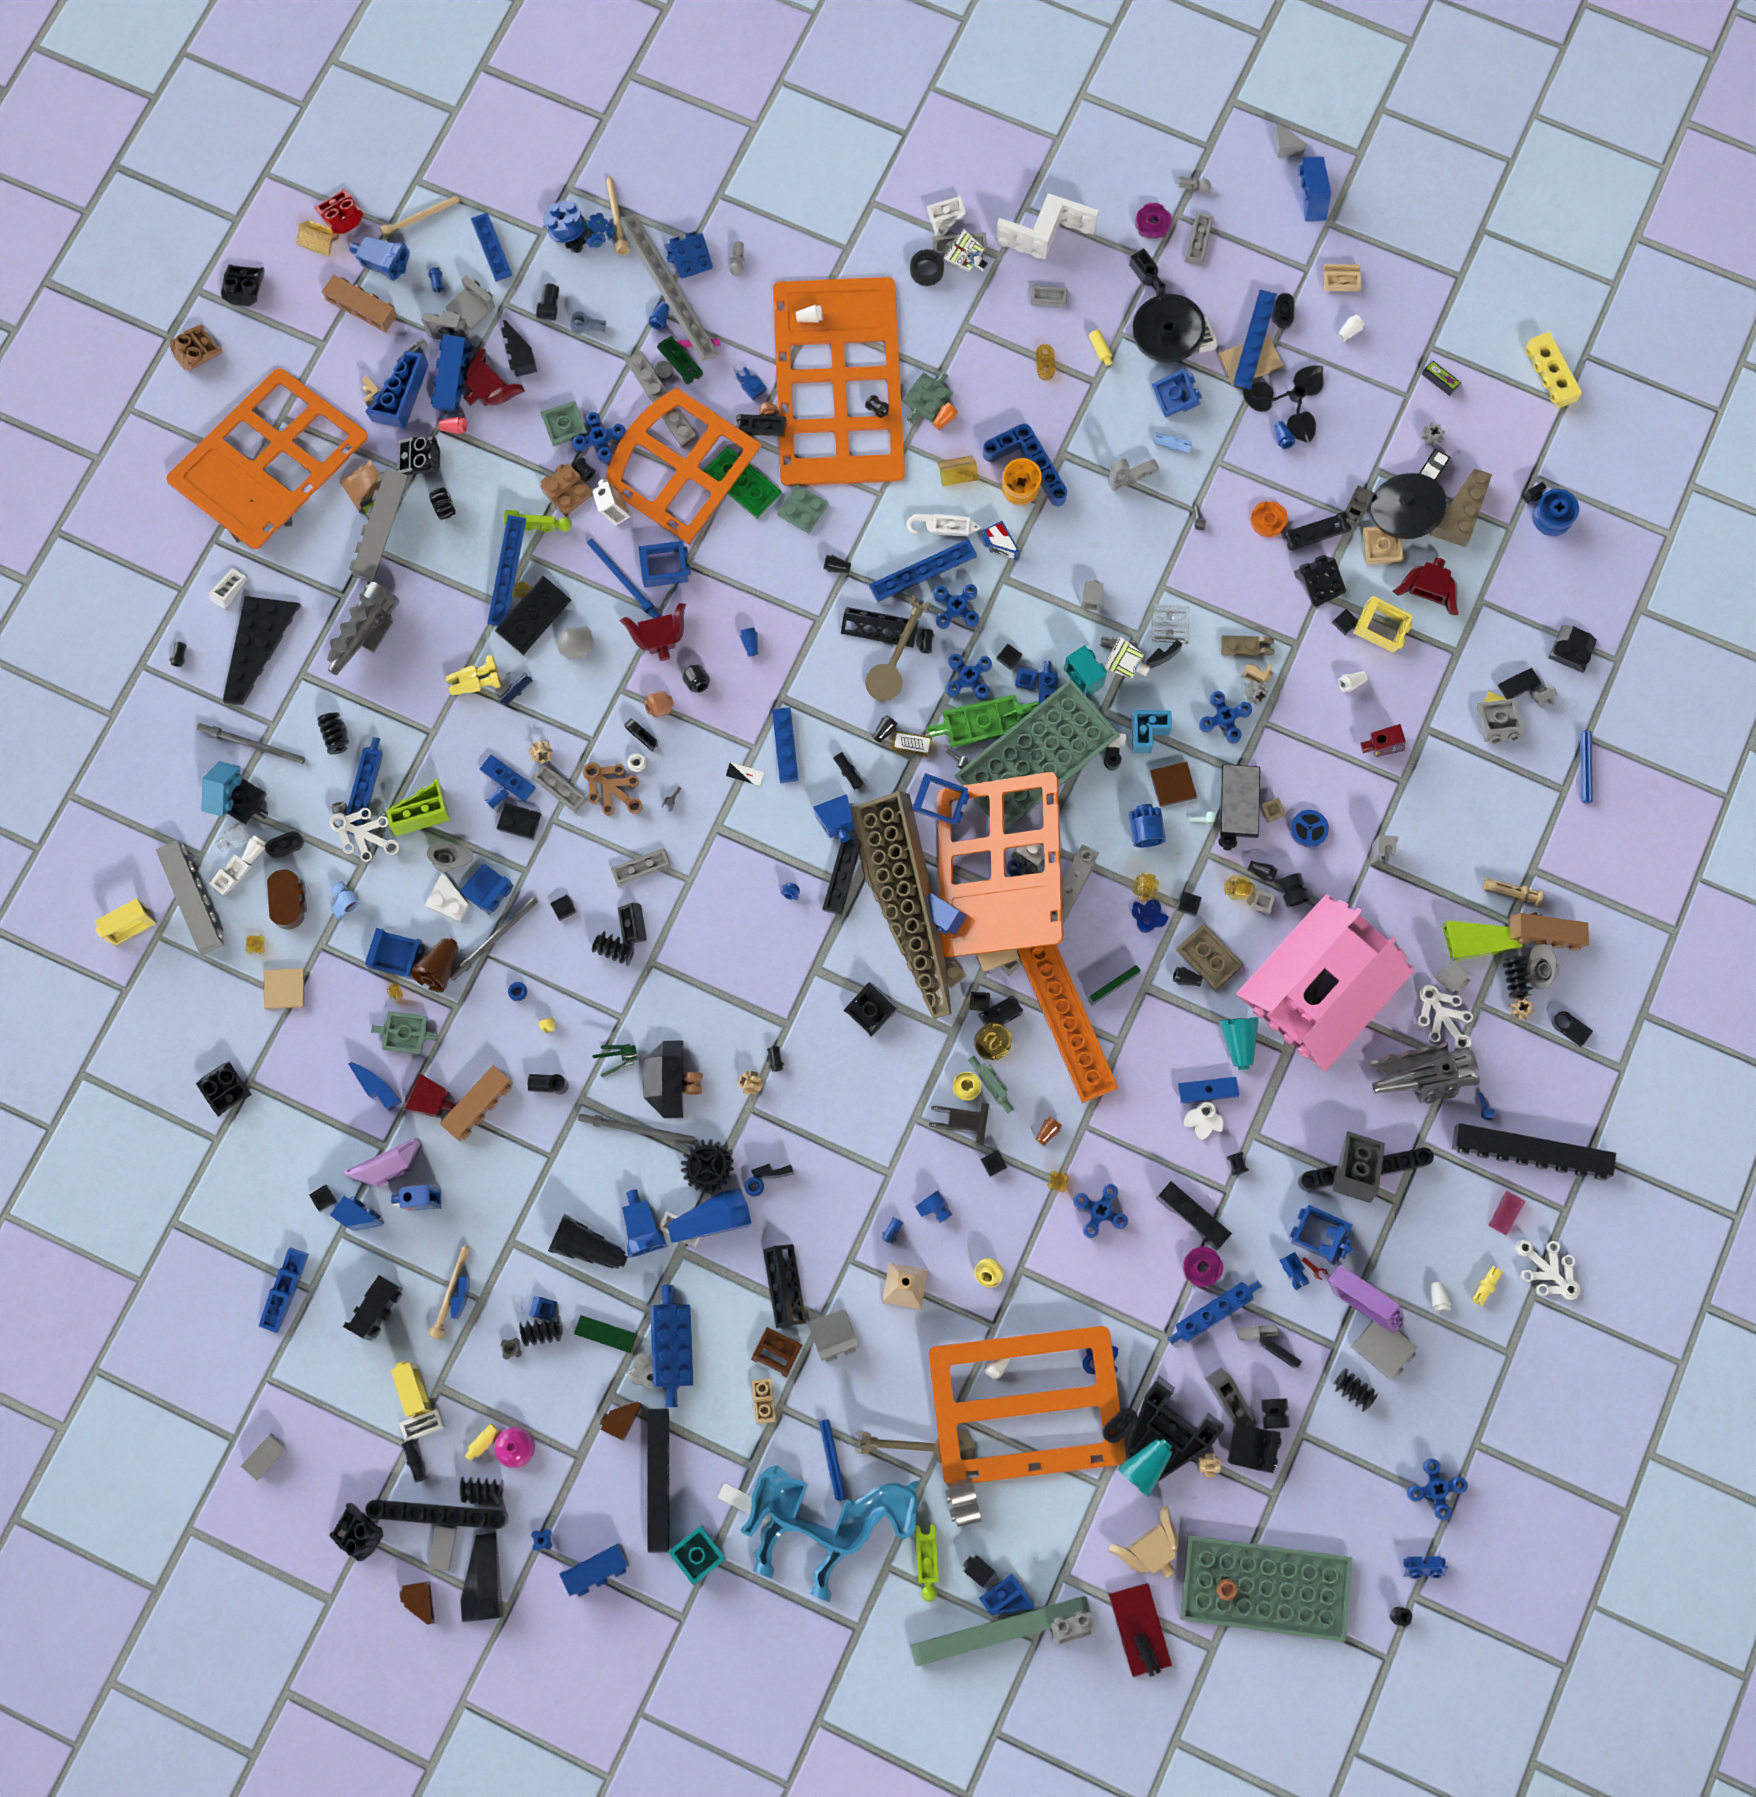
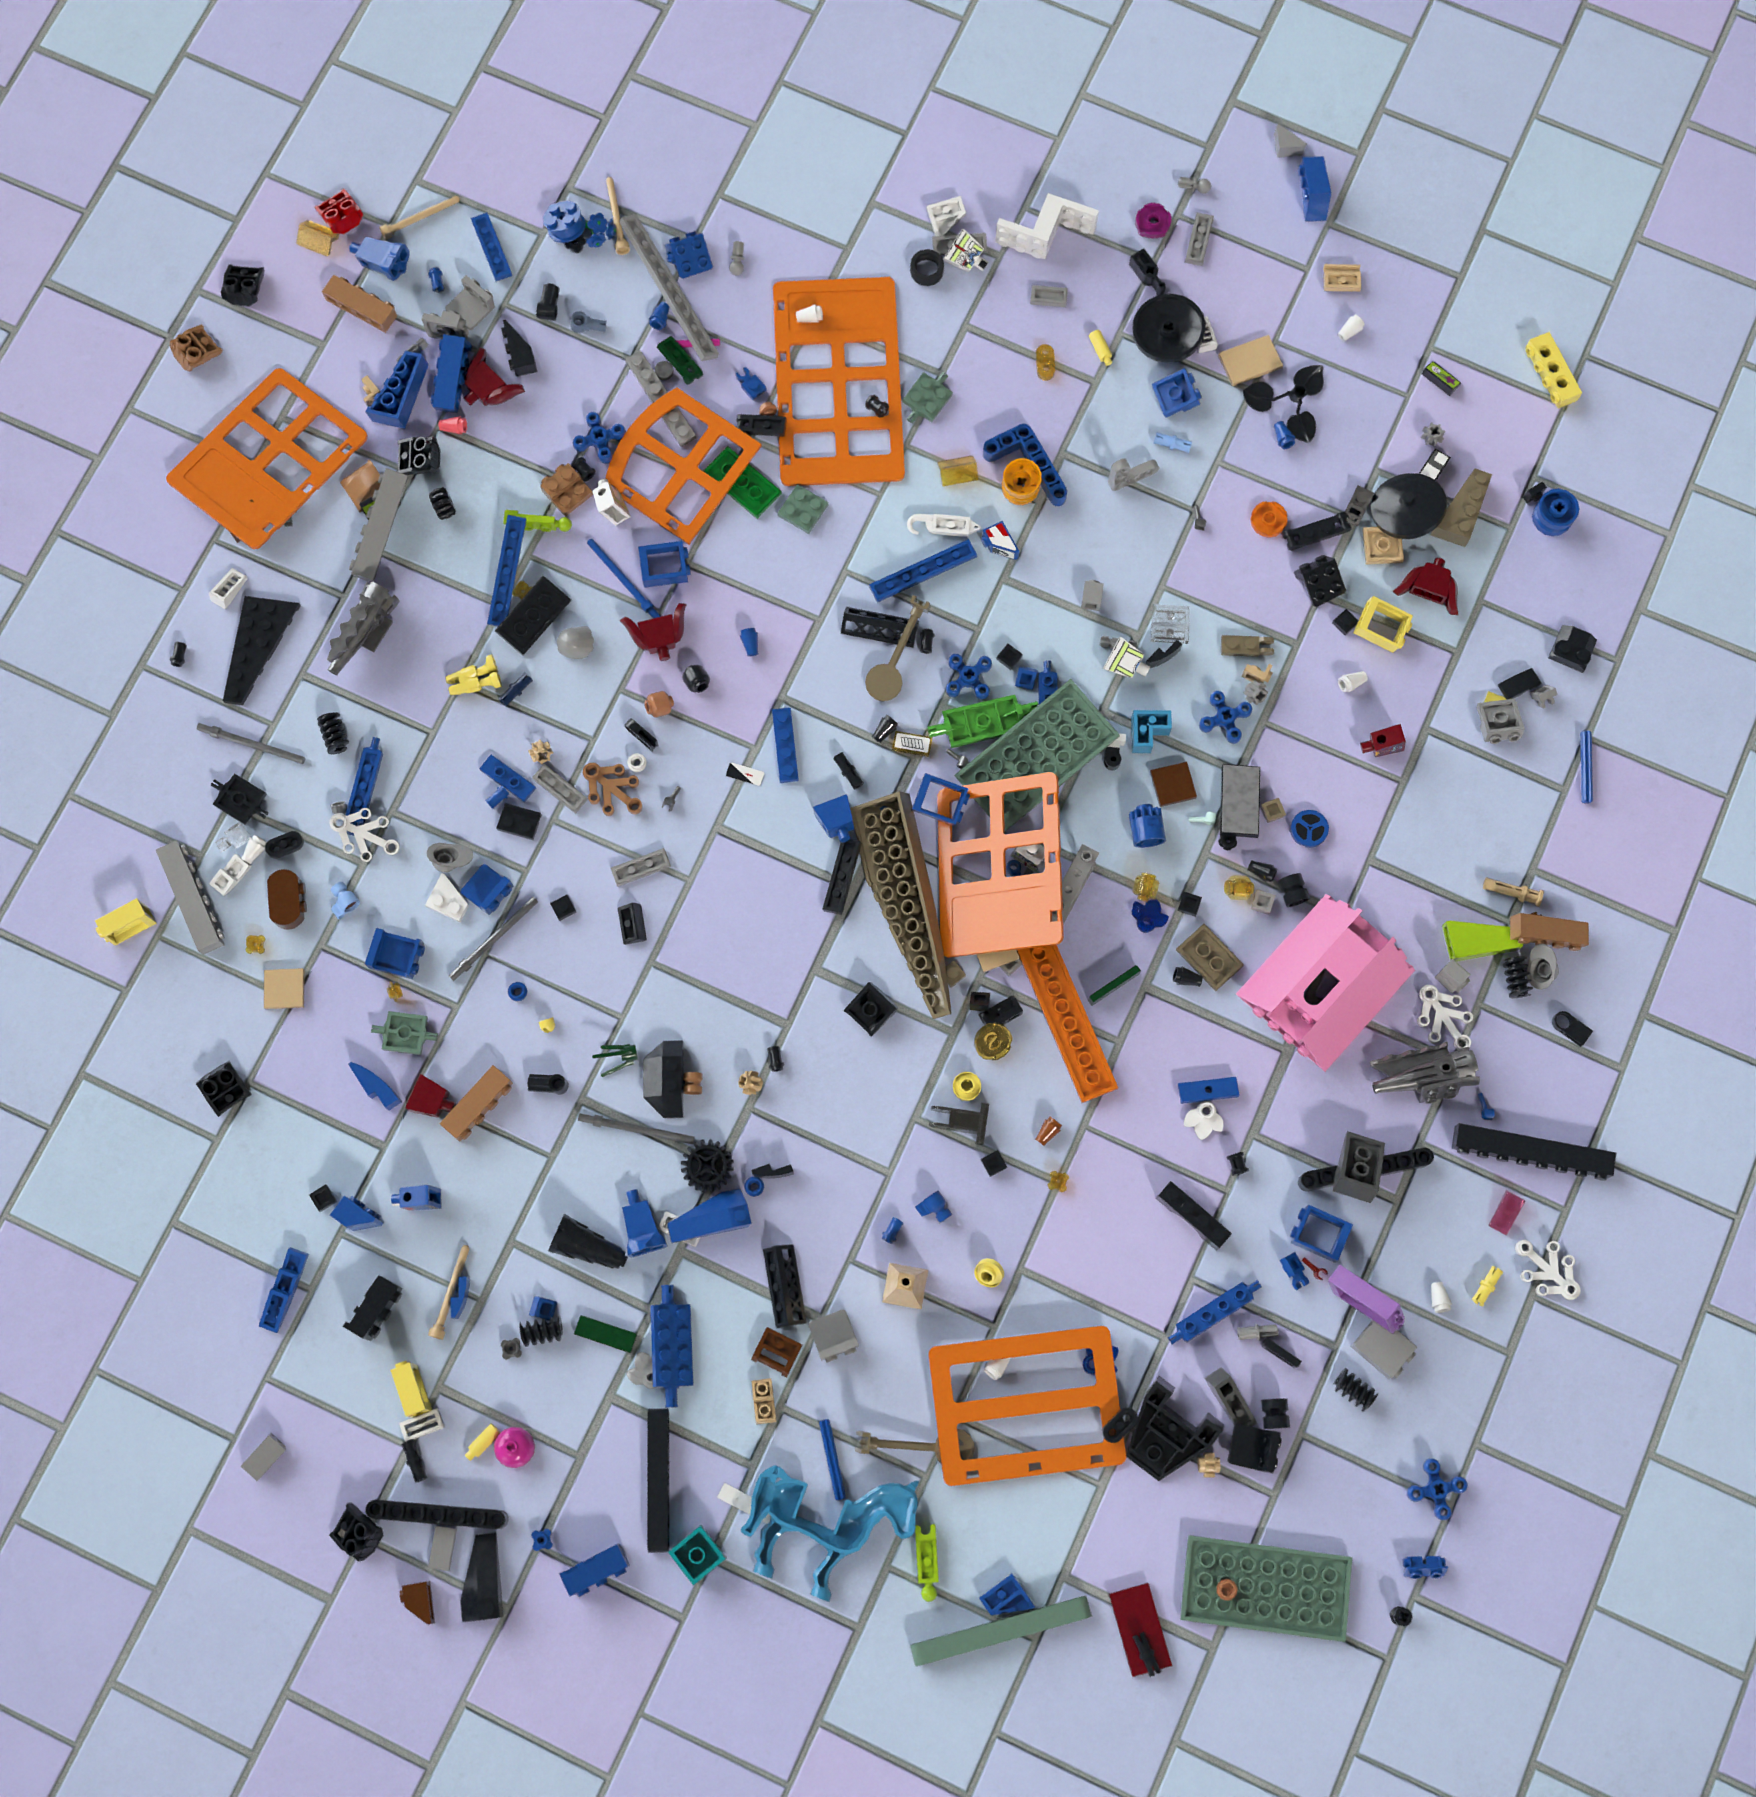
dark azure brick [201,761,242,817] -> none
lavender wedge [343,1137,421,1187] -> none
lime wedge [386,778,450,837] -> none
reddish brown cone [411,938,459,993] -> none
black piece [459,1476,504,1505] -> none
sand green plate [541,401,587,447] -> none
black piece [592,931,635,966] -> none
reddish brown slope [600,1402,643,1441] -> none
blue plate [781,882,800,900] -> none
black cone [823,554,851,574] -> none
slope [928,893,967,935] -> none
orange cone [932,403,958,430] -> none
blue gear [934,584,980,629] -> none
flat silver brick [945,1478,981,1527] -> none
black brick [963,1555,996,1588] -> none
sand green plate [968,1055,1014,1114] -> none
light grey plate [1051,1610,1096,1645] -> none
teal brick [1064,645,1107,697] -> none
blue gear [1073,1184,1128,1239] -> none
tan torso [1108,1505,1178,1578] -> none
teal cone [1118,1439,1173,1497] -> none
magenta plate [1183,1247,1223,1287] -> none
teal cone [1219,1017,1259,1070] -> none
blue plate [1233,289,1277,390] -> none
black plate [1275,293,1294,329] -> none
blue hips [1318,1226,1355,1265] -> none
light grey hinge [1371,835,1399,865] -> none
tan gear [1509,997,1535,1021] -> none

